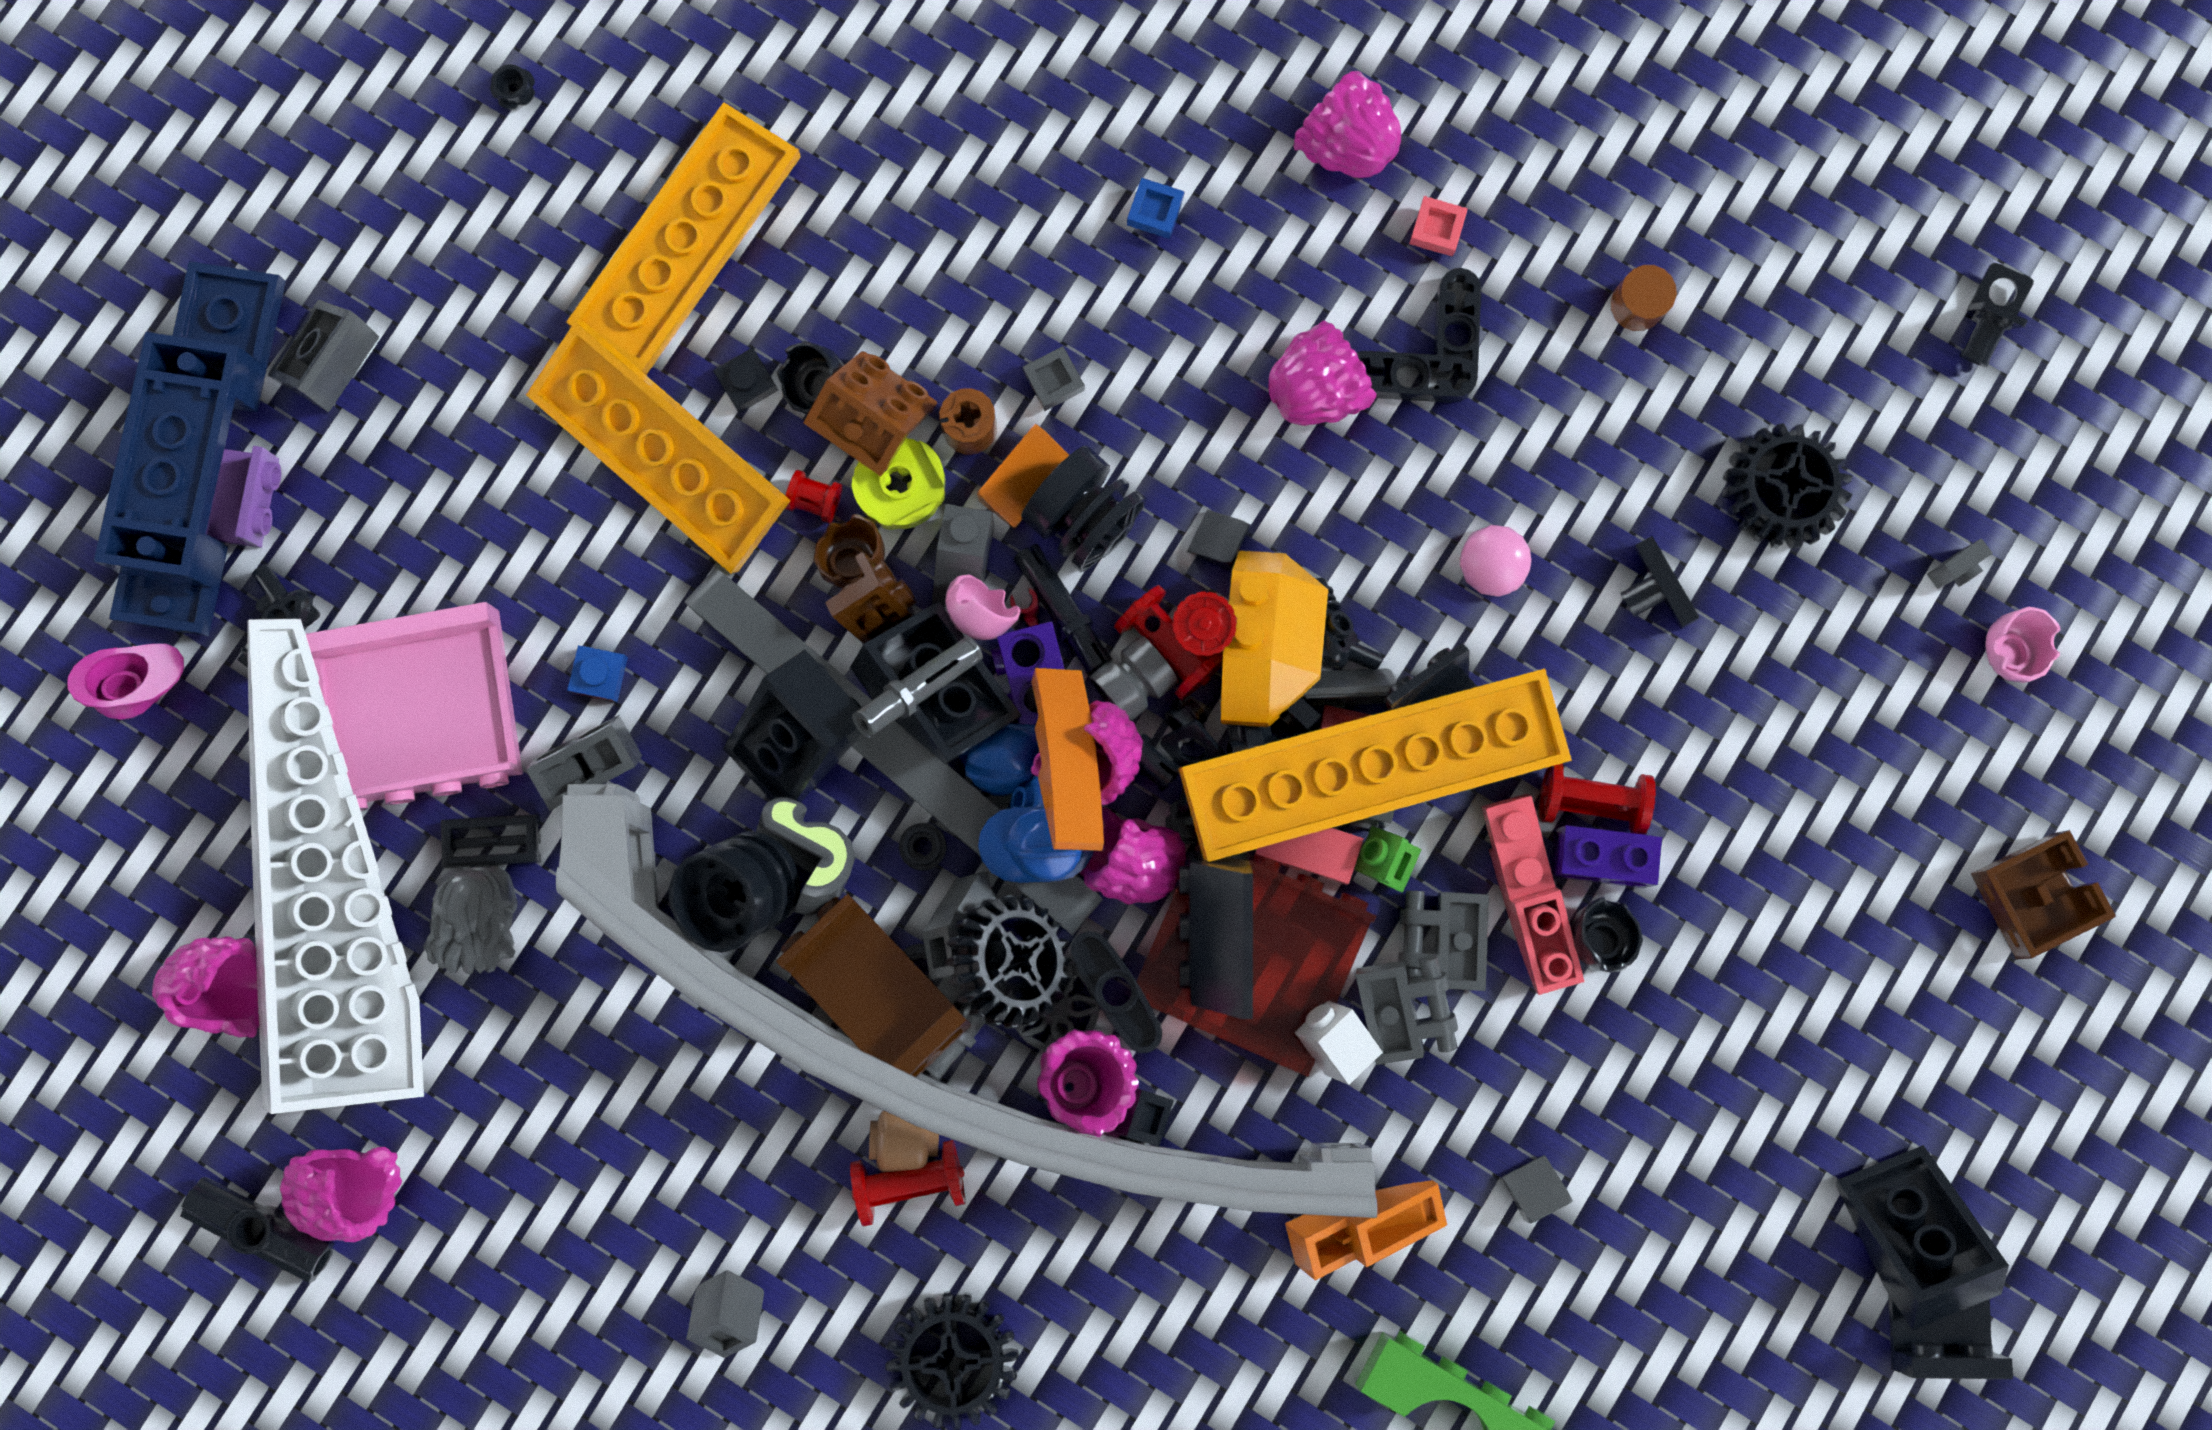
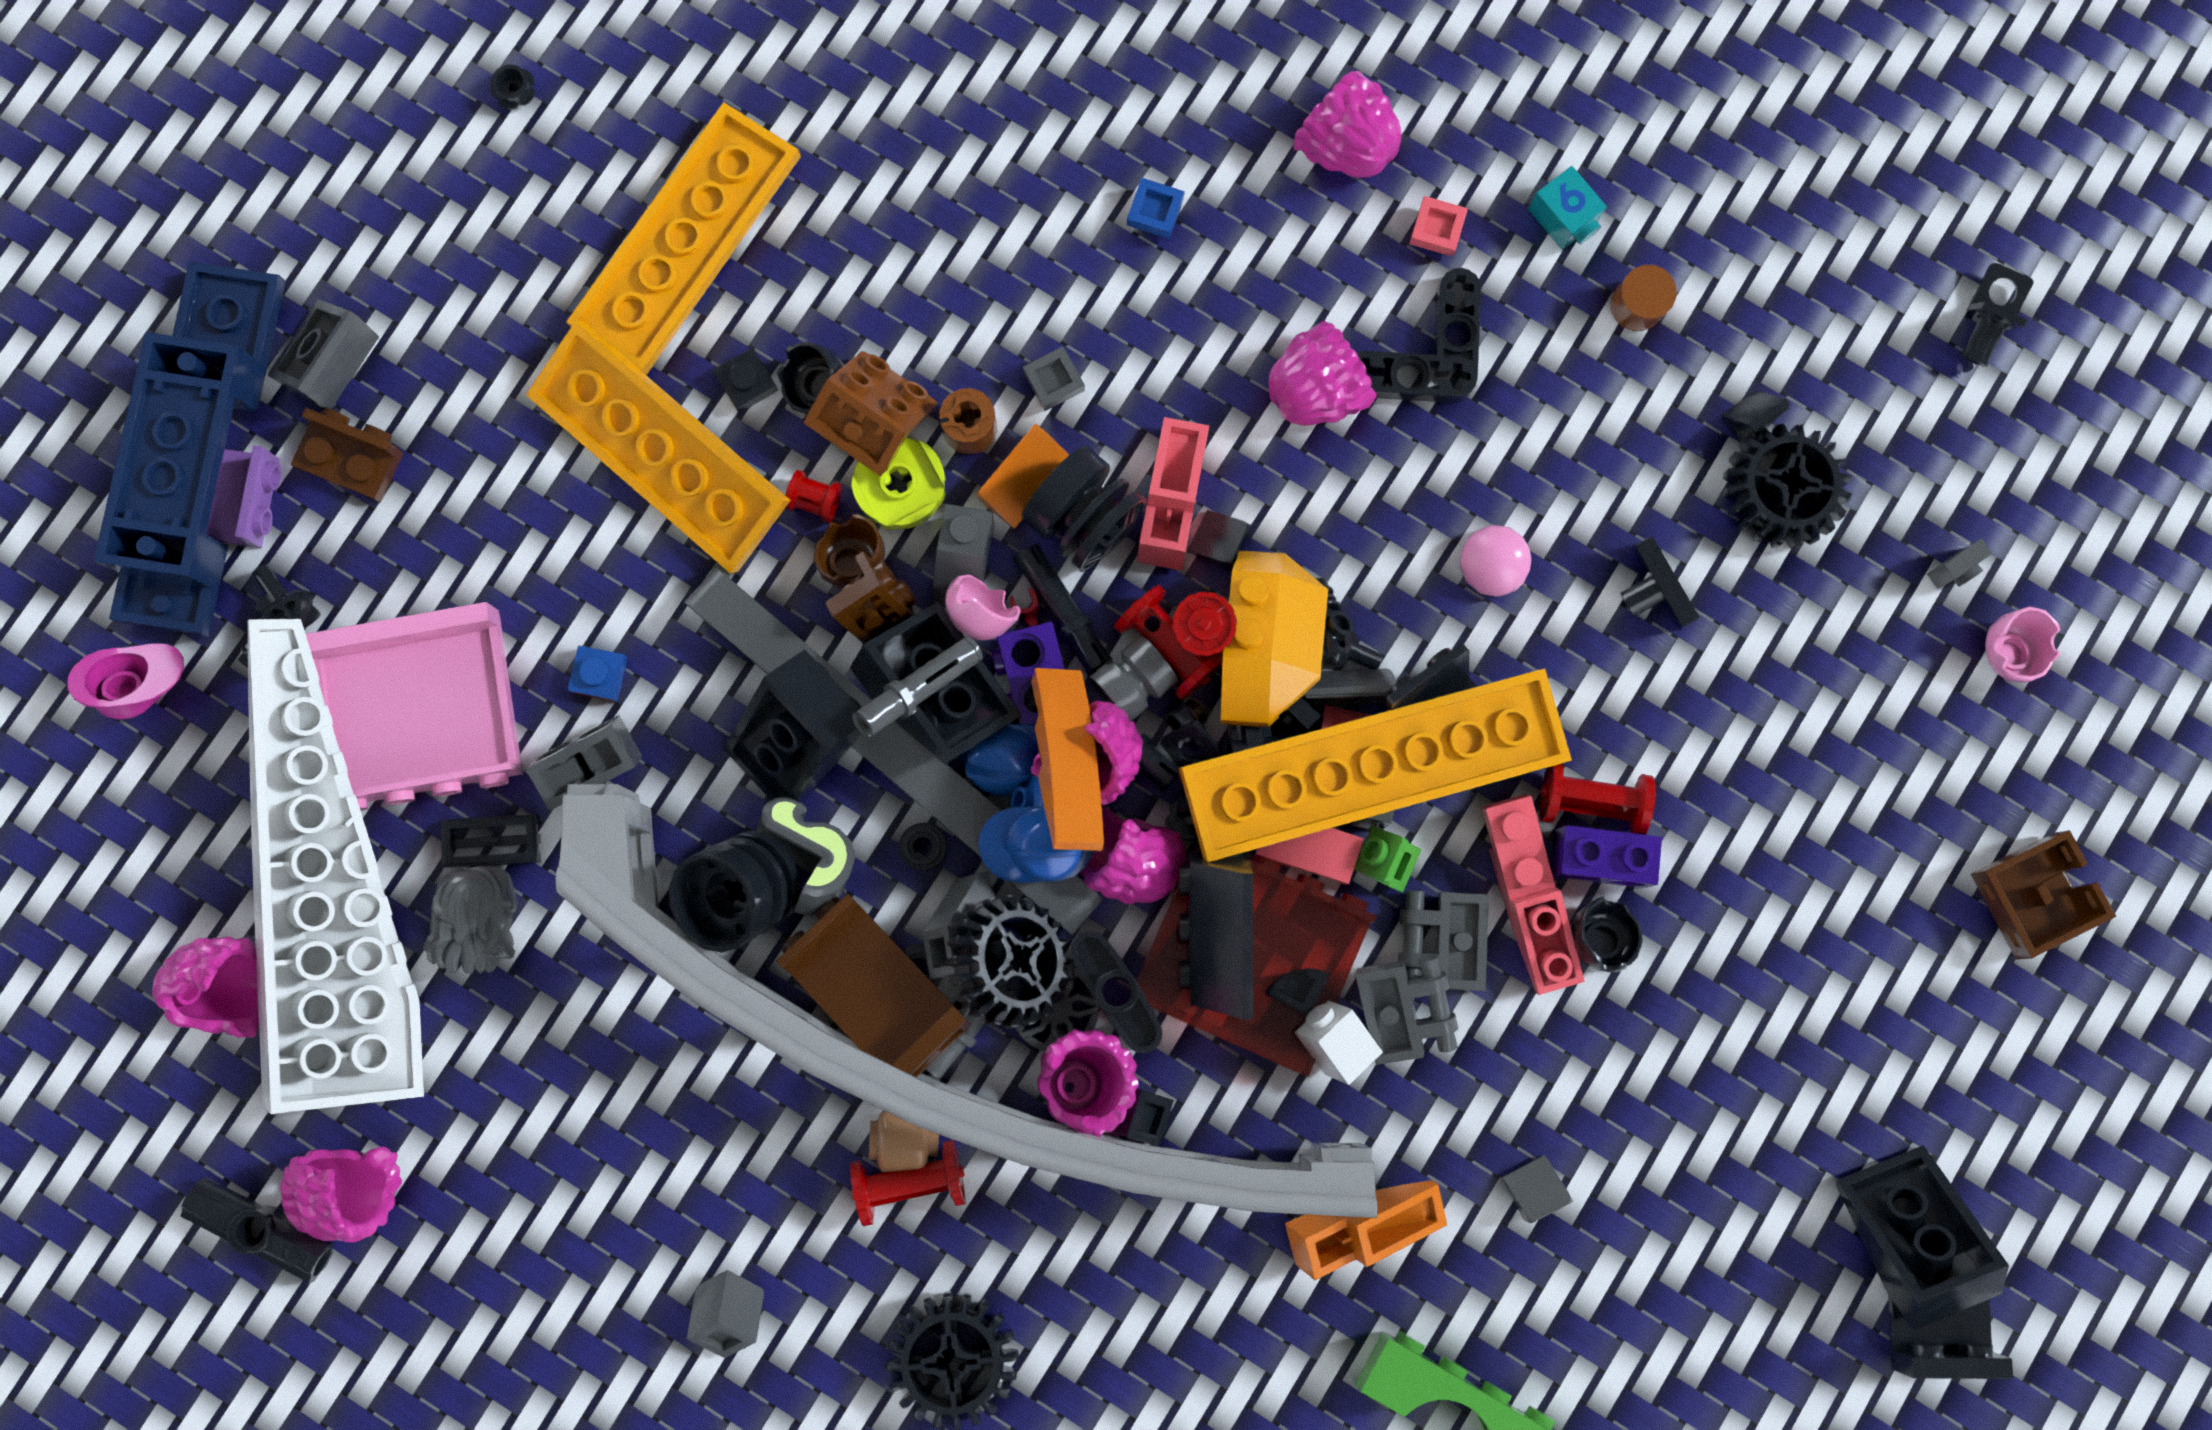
none -> reddish brown bracket [290,407,404,503]
none -> coral slope [1136,417,1210,571]
none -> black tile [1265,968,1331,1016]
none -> teal brick [1528,166,1607,250]
none -> black slope [1722,391,1791,442]

